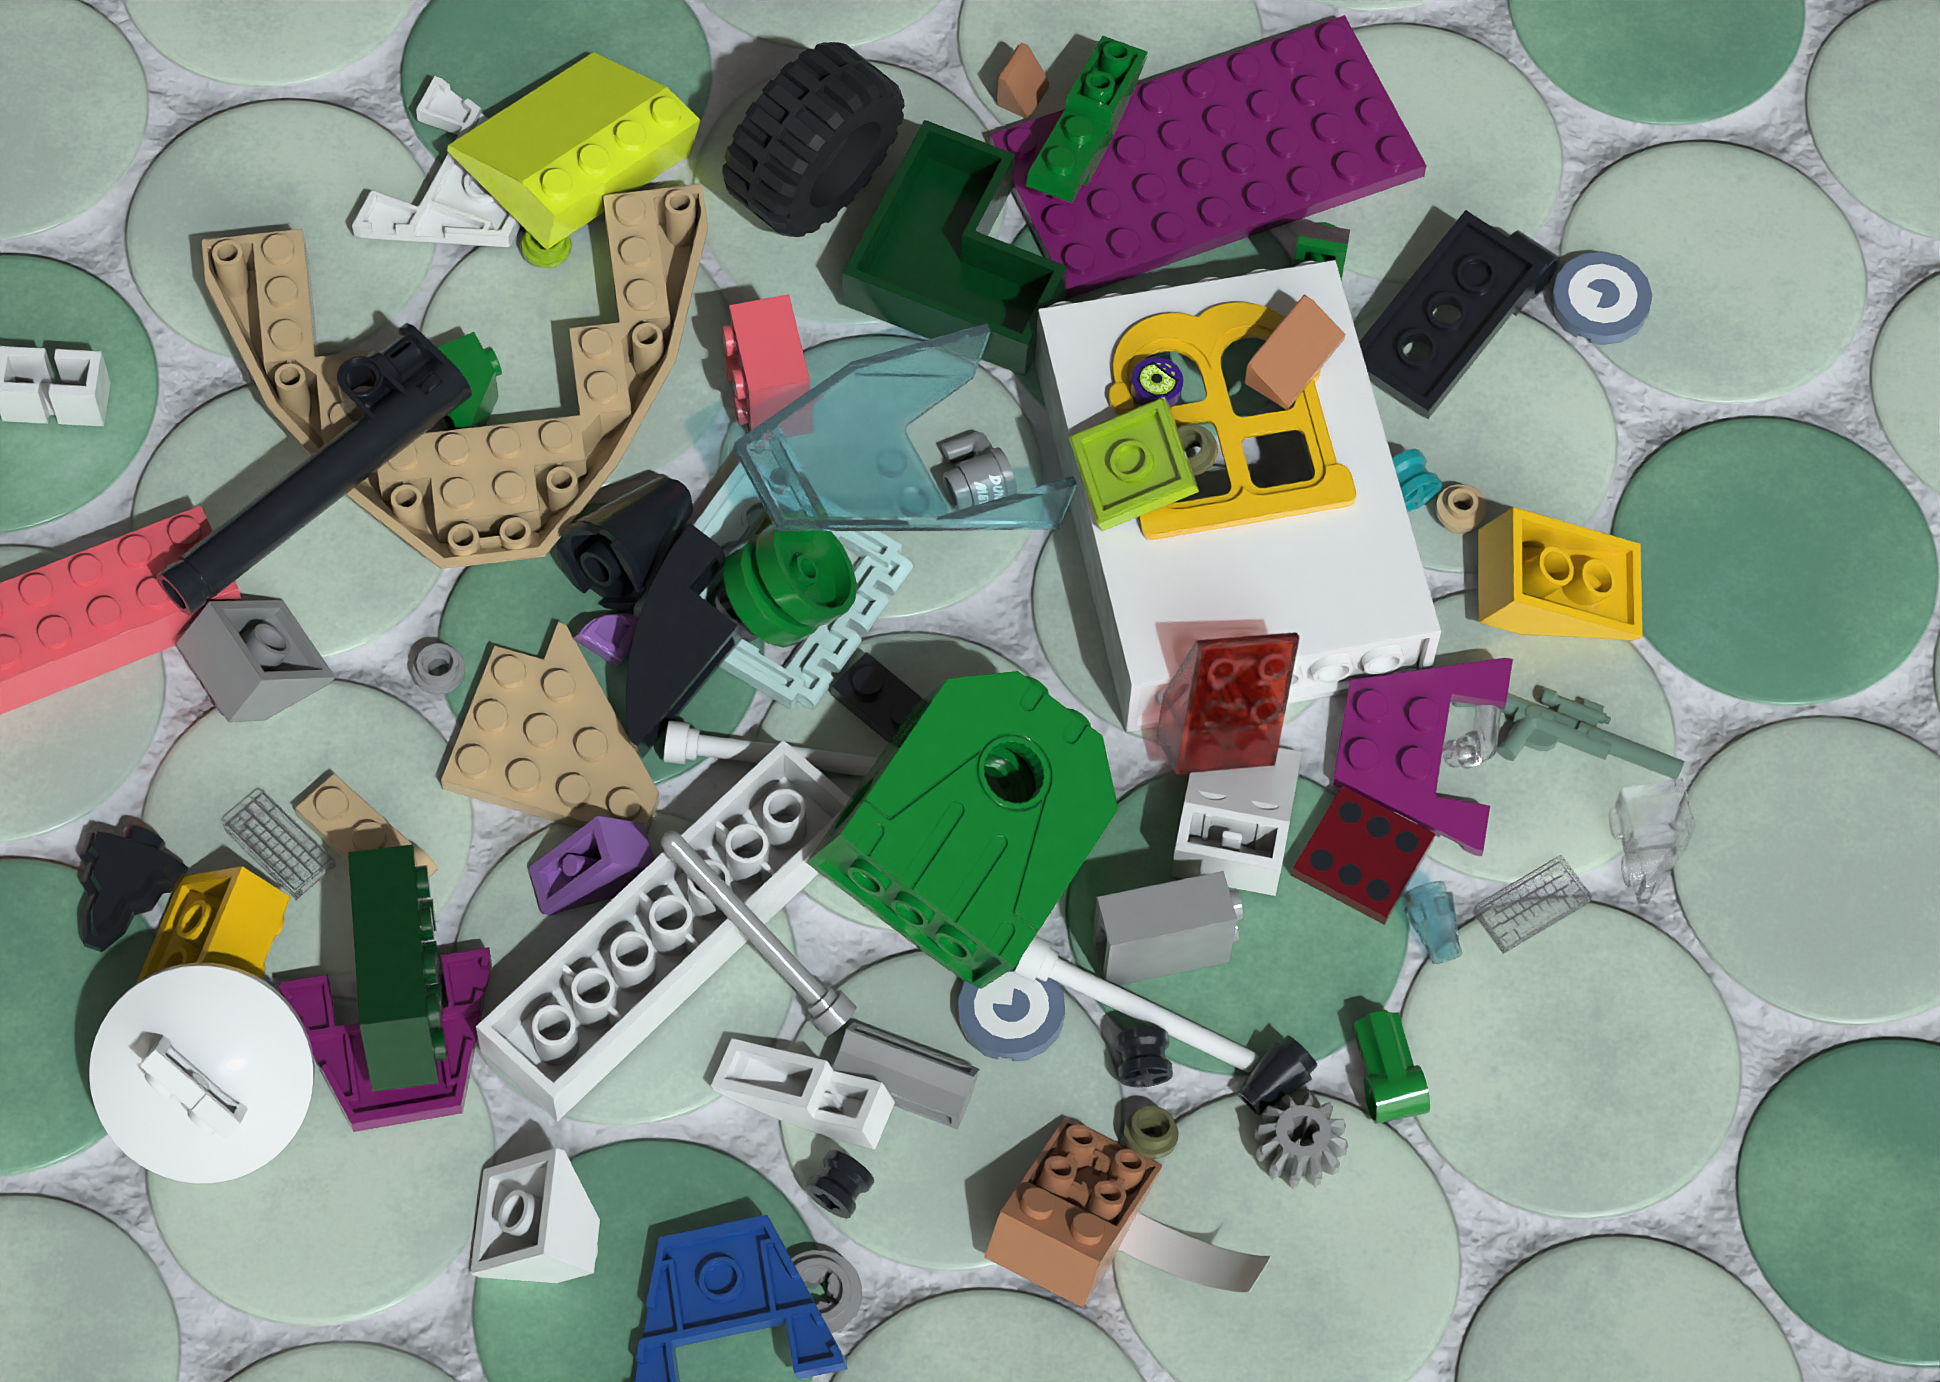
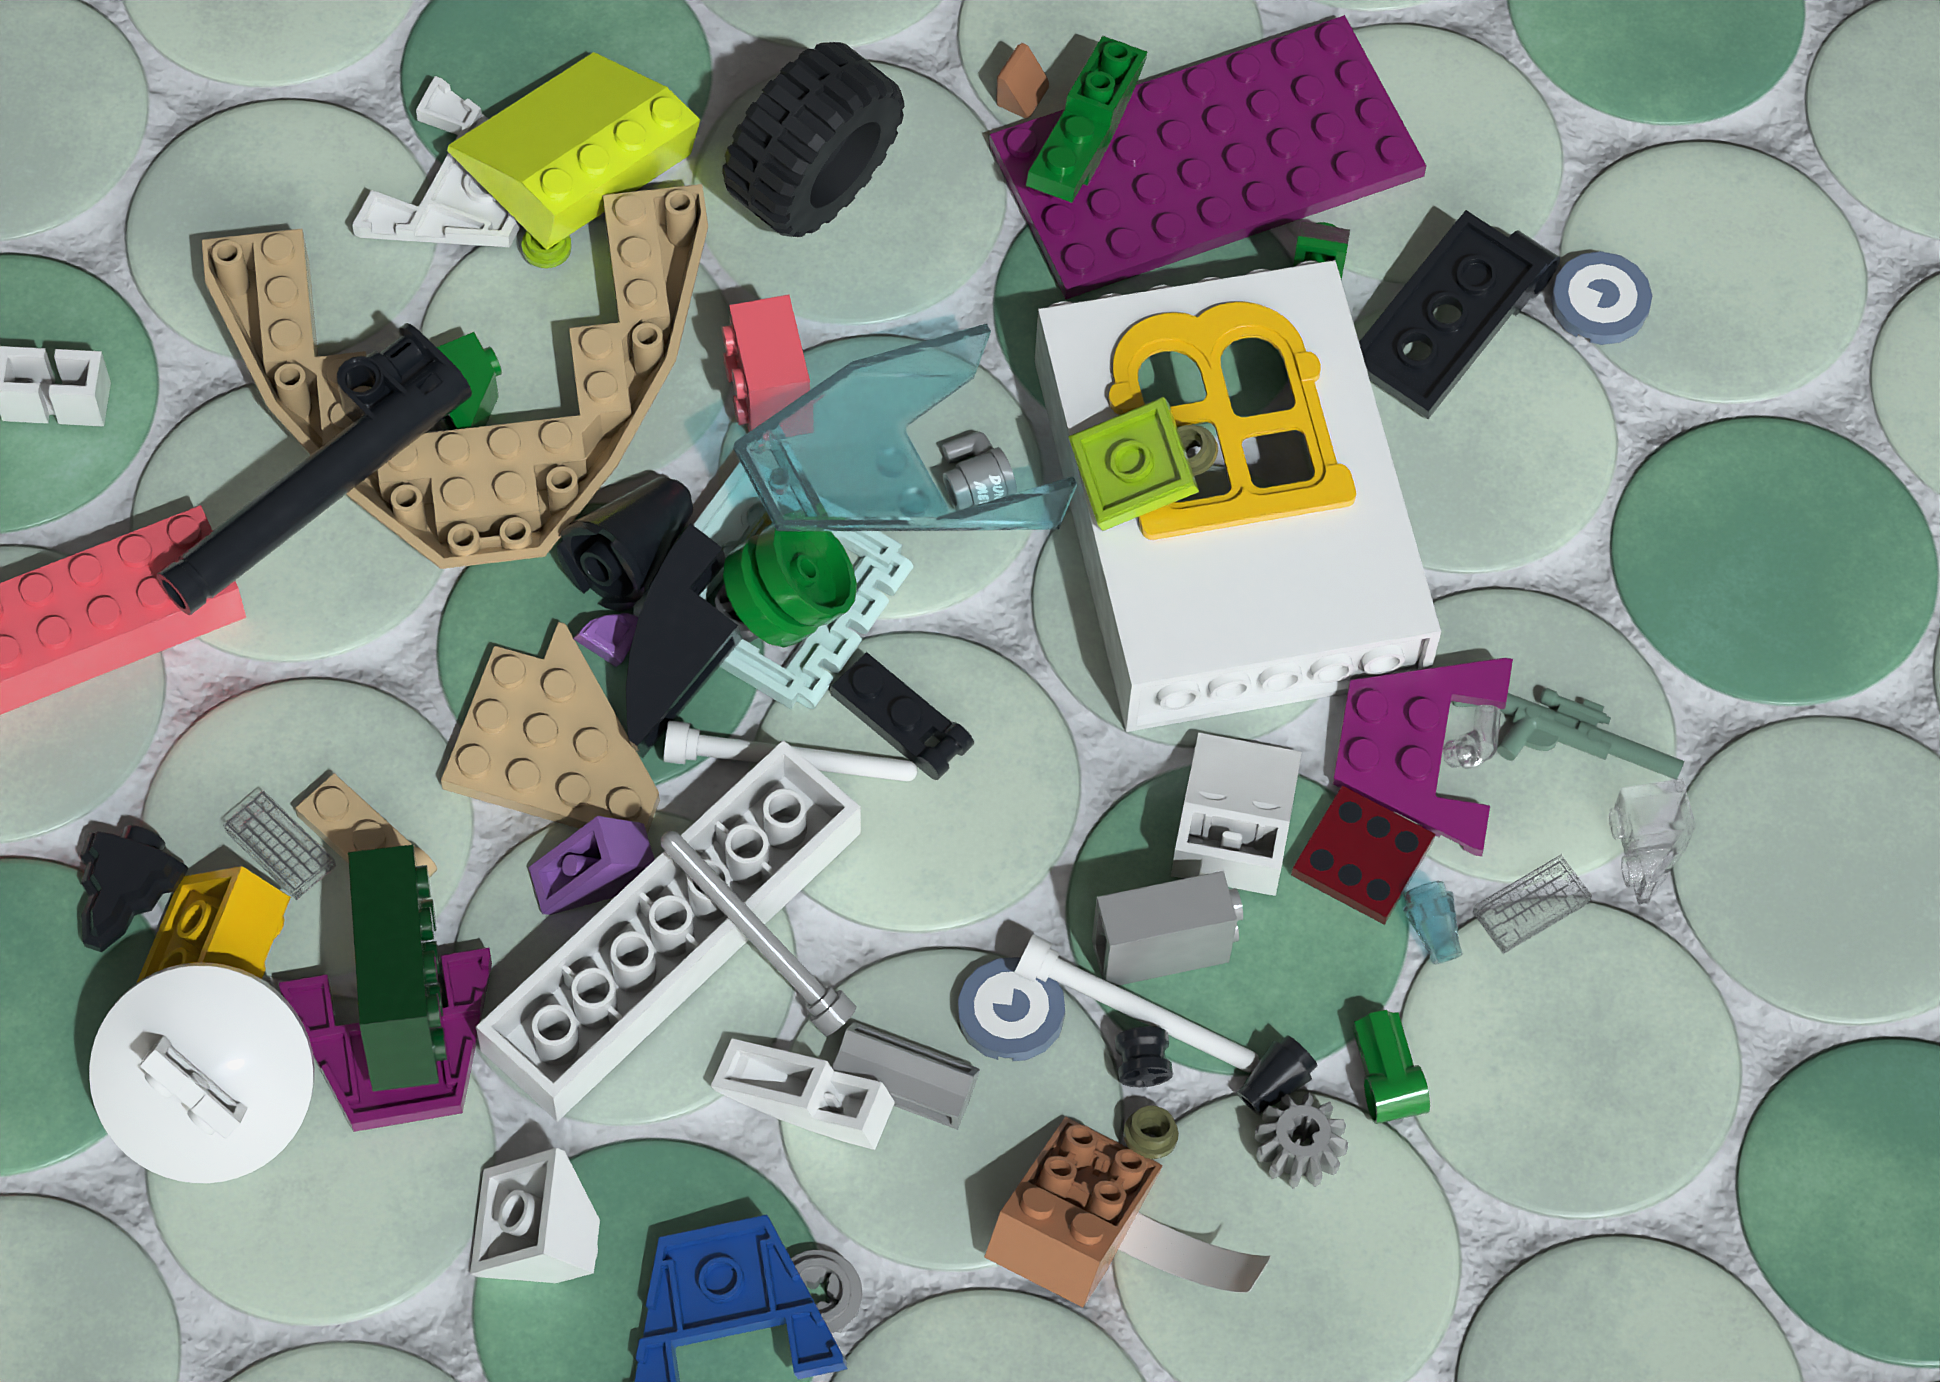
light grey slope [176,600,335,722] -> none
light grey plate [412,643,465,695] -> none
black wheel [805,1149,874,1219] -> none
green piece [806,671,1118,989] -> none
dark green piece [842,120,1067,376] -> none
tile [1130,357,1183,408] -> none
clear red slope [1156,632,1300,774] -> none
nougat slope [1245,295,1346,410] -> none
teal wheel [1392,449,1442,512] -> none
tan plate [1436,484,1487,534] -> none
yellow slope [1478,507,1643,640] -> none

